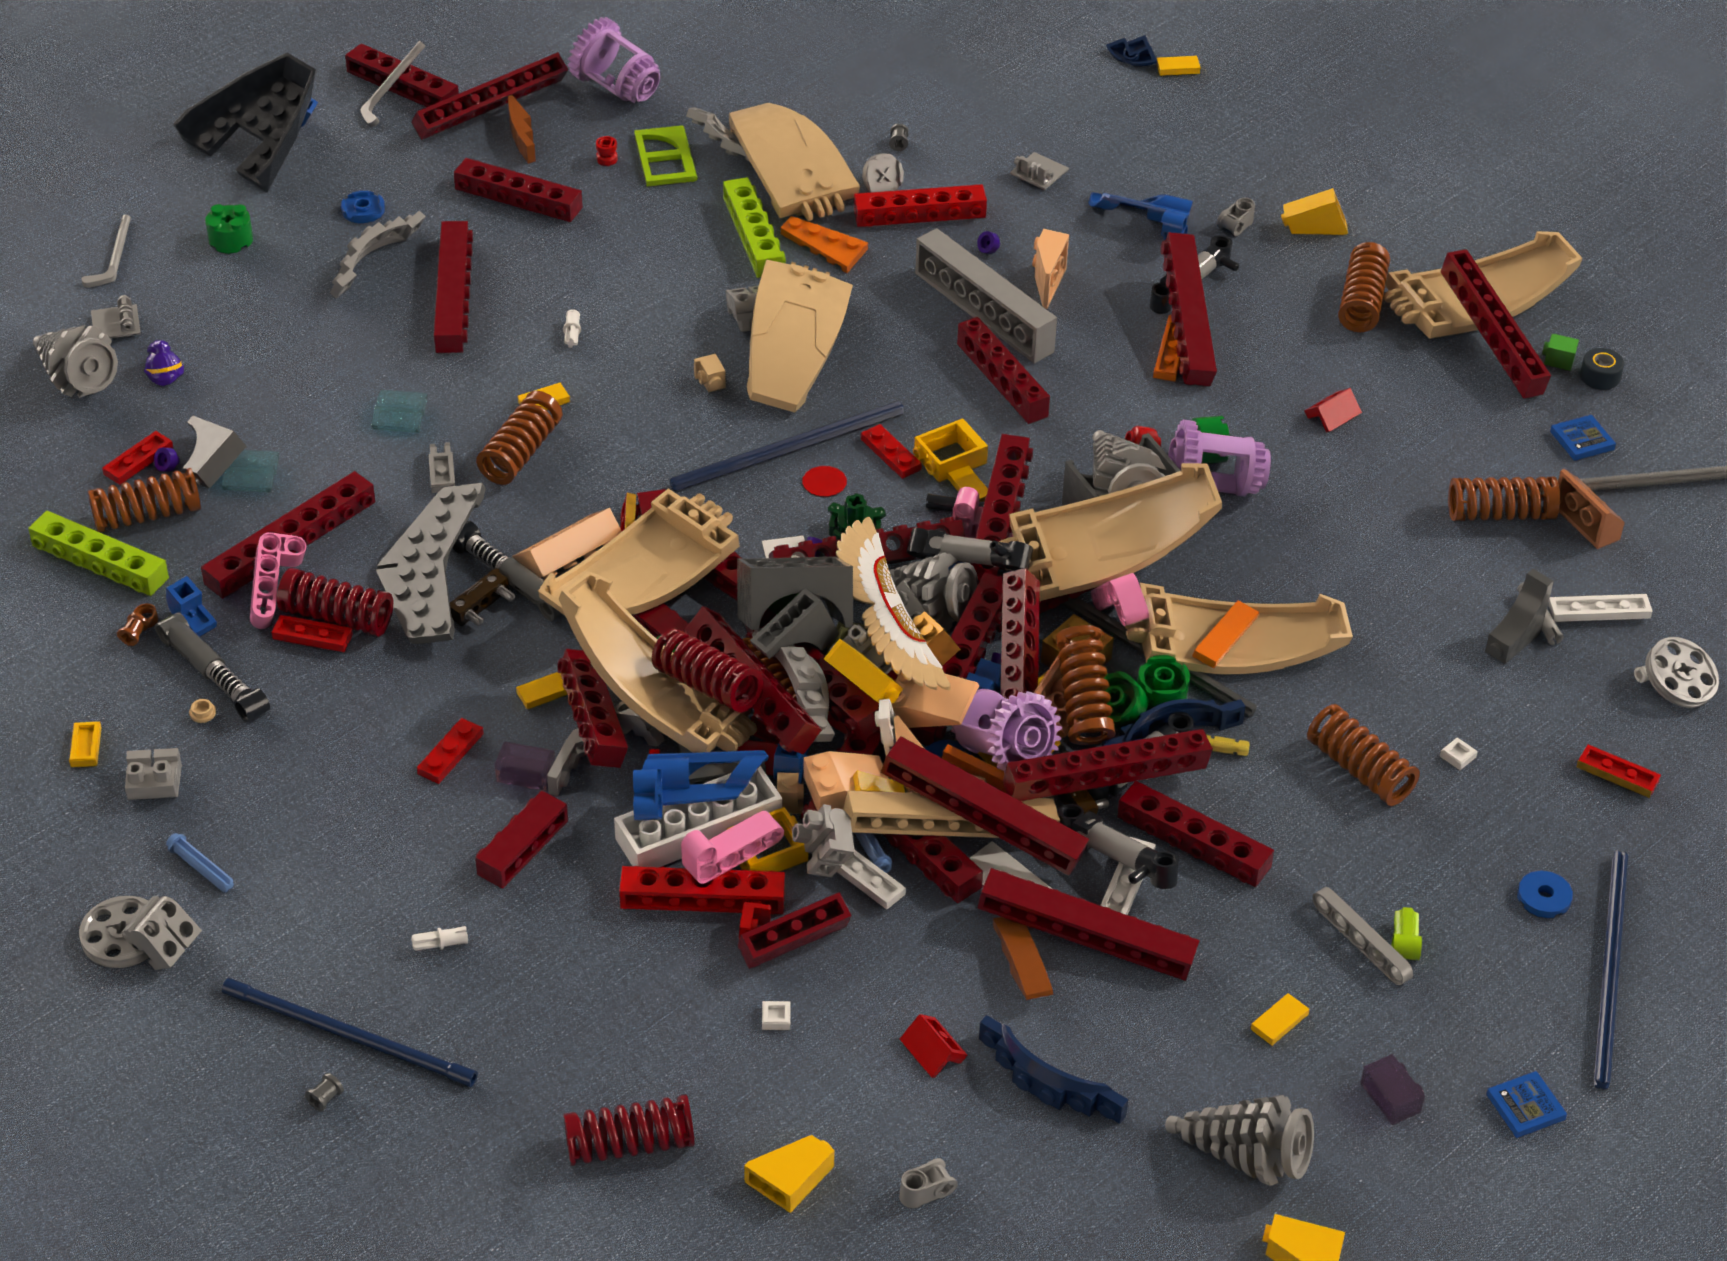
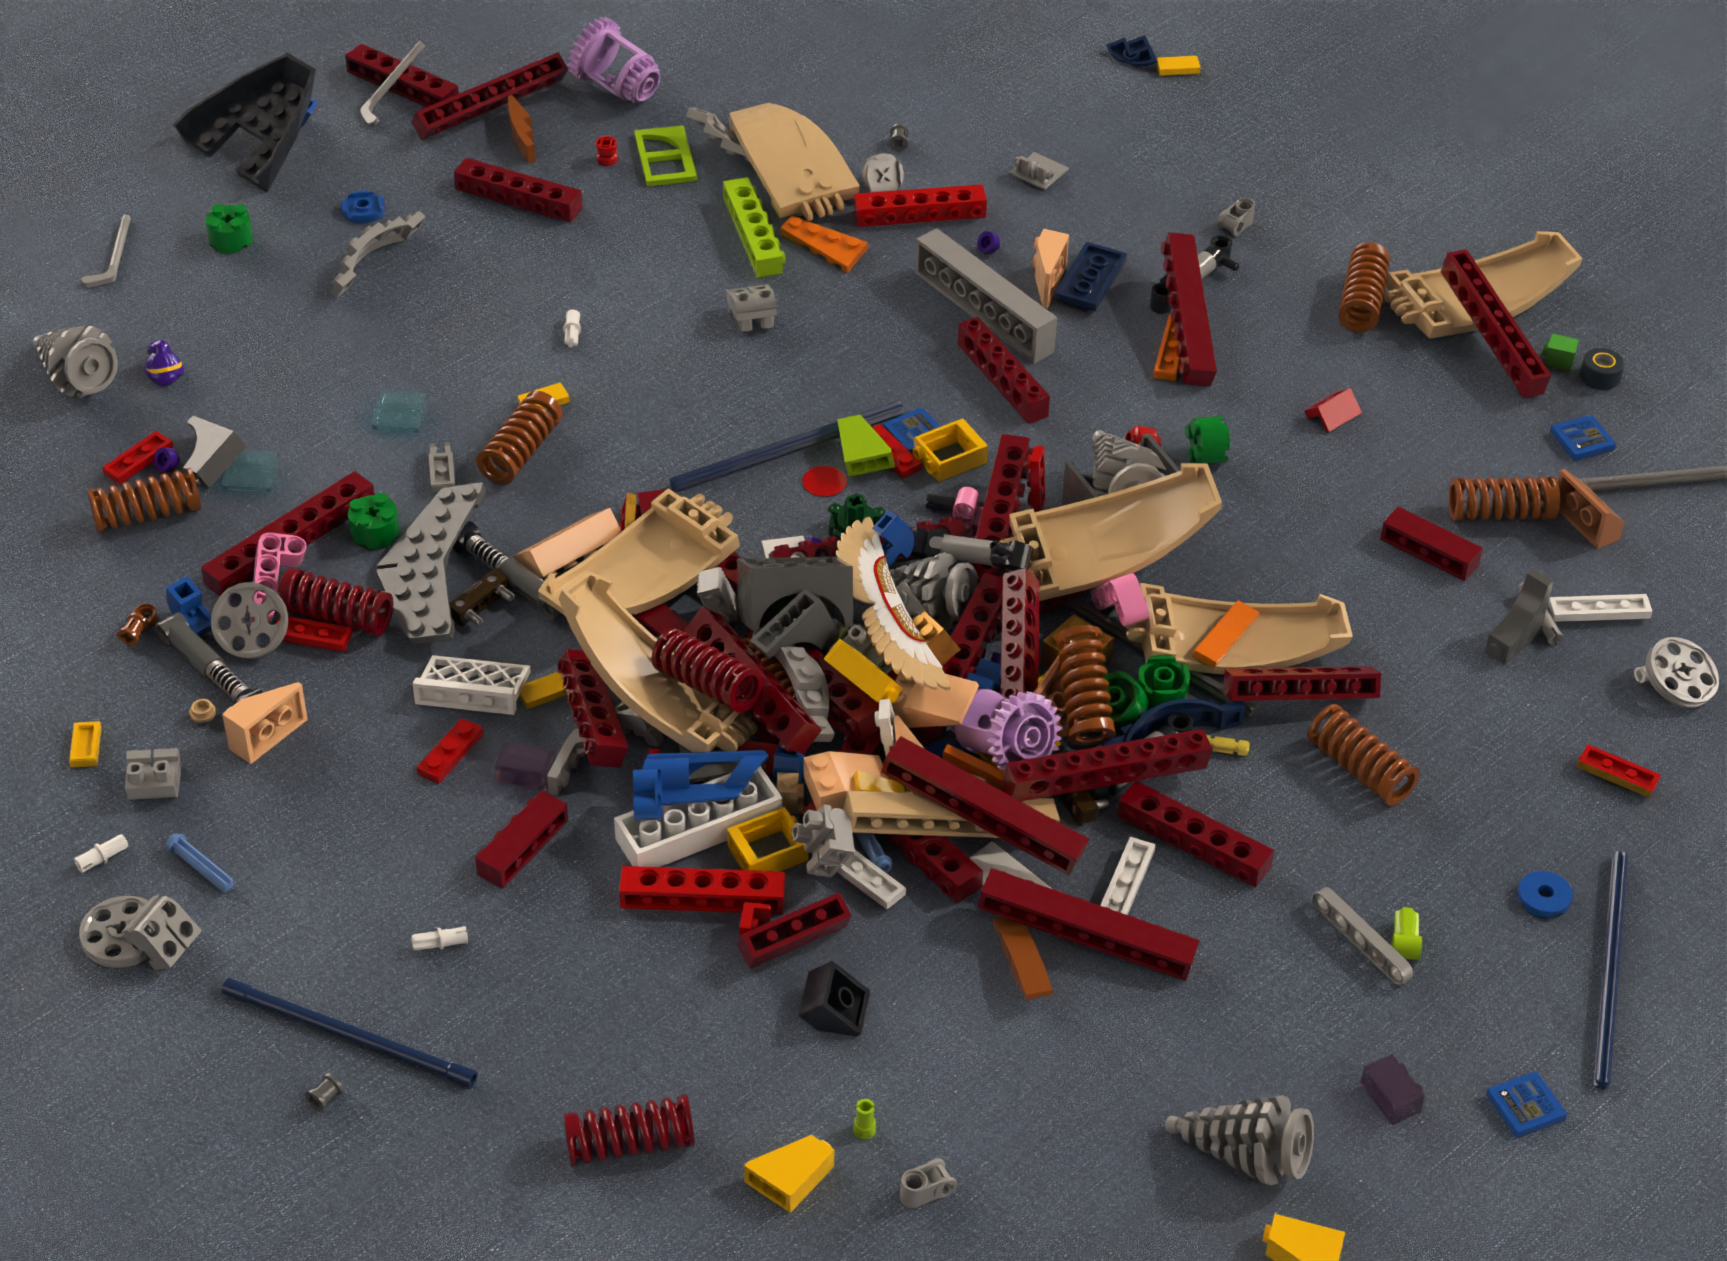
lime brick [28,511,169,596] -> none
light grey hinge [91,295,141,339] -> none
dark red brick [434,221,473,353] -> none
bright pink beam [681,811,784,884] -> none
tan brick [694,354,726,392] -> none
tan windscreen [747,260,853,413] -> none
white tile [762,1001,790,1030] -> none
red panel [899,1014,968,1078] -> none
yellow tile [947,465,988,502] -> none
dark blue piece [979,1015,1129,1124] -> none
black piece [1058,804,1179,889] -> none
blue panel [1088,192,1193,240] -> none
lavender piece [1168,420,1271,497] -> none
yellow tile [1251,993,1309,1046] -> none
yellow slope [1281,188,1348,235] -> none
white tile [1440,737,1478,770] -> none
none -> white axle [74,835,128,873]
none -> light grey wedge [211,582,288,659]
none -> light nougat slope [222,682,308,764]
none -> green brick [348,493,400,550]
none -> white fence [413,655,530,715]
none -> light grey brick [697,567,738,624]
none -> black slope [798,961,870,1037]
none -> lime slope [837,415,895,477]
none -> lime pin [853,1099,876,1140]
none -> blue brick [872,510,914,568]
none -> blue tile [883,407,941,454]
none -> red plate [1026,445,1046,512]
none -> dark blue plate [1054,242,1127,312]
none -> dark red brick [1223,666,1382,701]
none -> dark red brick [1380,507,1483,581]

